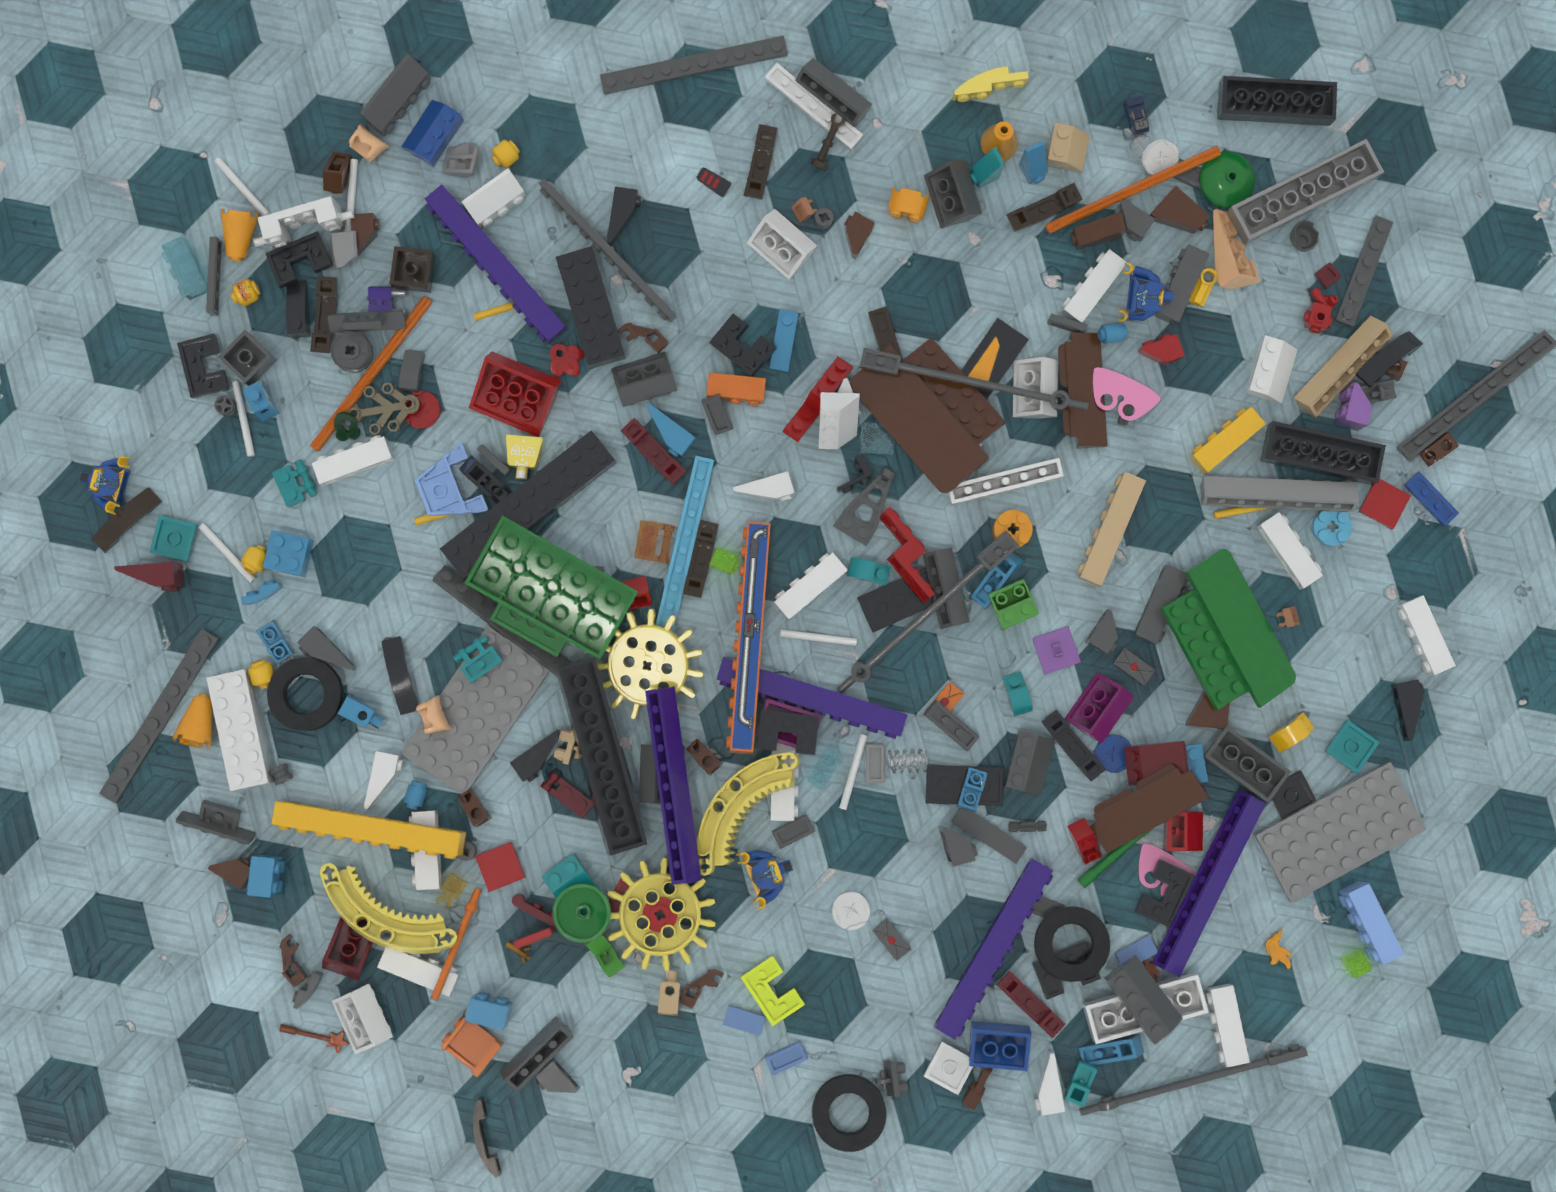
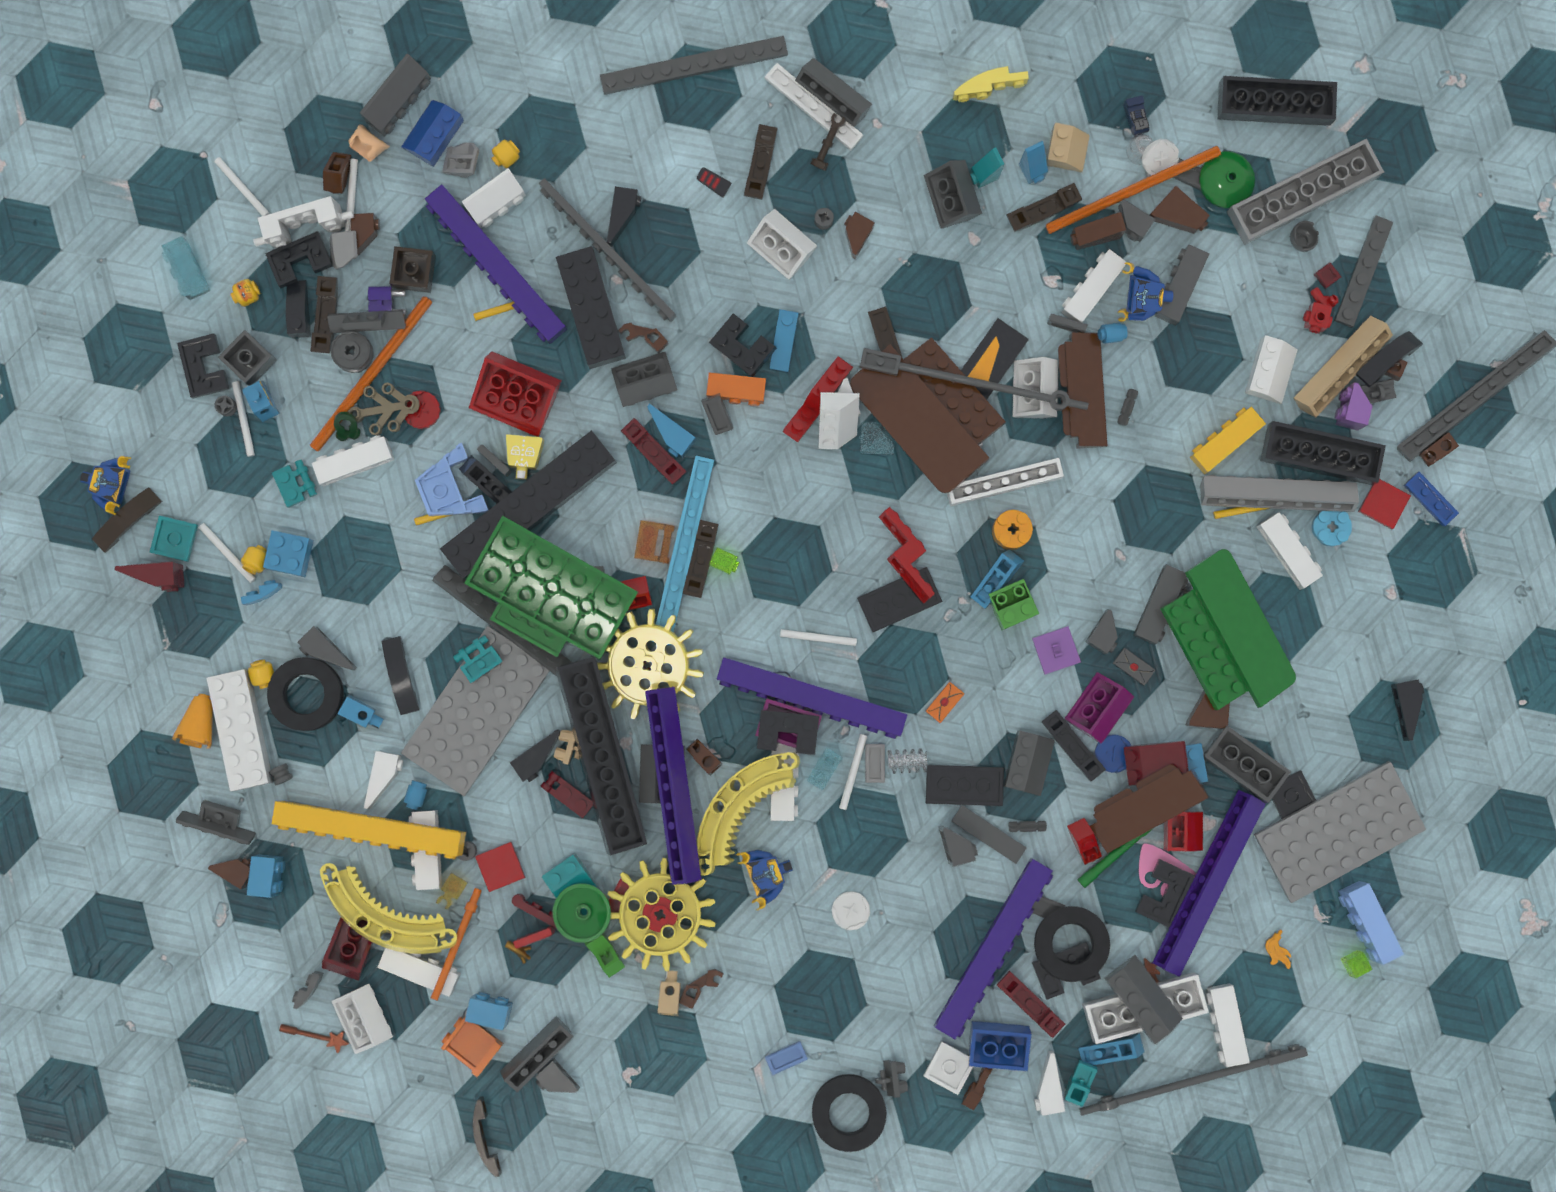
dark grey plate [99,629,219,804] -> none
dark grey tile [206,236,222,316] -> none
light orange cone [220,209,259,261] -> none
dark azure slope [256,620,293,664] -> none
reddish brown piece [279,934,308,987] -> none
dark grey slope [399,350,425,392] -> none
light nougat hair [416,695,452,734] -> none
reddish brown leg [458,788,492,827] -> none
red plate [549,344,585,378] -> none
medium blue tile [723,1005,766,1036] -> none
brick [726,522,771,754] -> none
white slope [733,471,795,502] -> none
neon yellow plate [740,955,805,1026] -> none
dark grey tile [772,815,815,849] -> none
white brick [774,553,848,620] -> none
nougat tile [791,197,817,223] -> none
dark grey plate [834,467,896,546] -> none
black bracket [836,454,873,494] -> none
dark grey bar [837,531,1019,693] -> none
teal brick [846,557,891,585] -> none
dark grey tile [872,919,911,961] -> none
light orange brick [887,187,929,223] -> none
dark grey brick [923,548,970,629] -> none
dark grey tile [923,700,979,752] -> none
dark azure slope [957,767,988,812] -> none
light orange cone [980,121,1018,161] -> none
teal brick [1002,672,1033,717] -> none
tan brick [1077,472,1146,587] -> none
bright pink piece [1093,367,1161,421] -> none
medium blue tile [1115,936,1158,965] -> none
red slope [1138,333,1185,365] -> none
yellow piece [1189,268,1218,307] -> none
light nougat wedge [1213,209,1260,289] -> none
yellow brick [1269,712,1314,753] -> none
nougat tile [1276,606,1300,628] -> none
teal plate [1325,720,1380,774] -> none
white brick [1397,595,1456,676] -> none

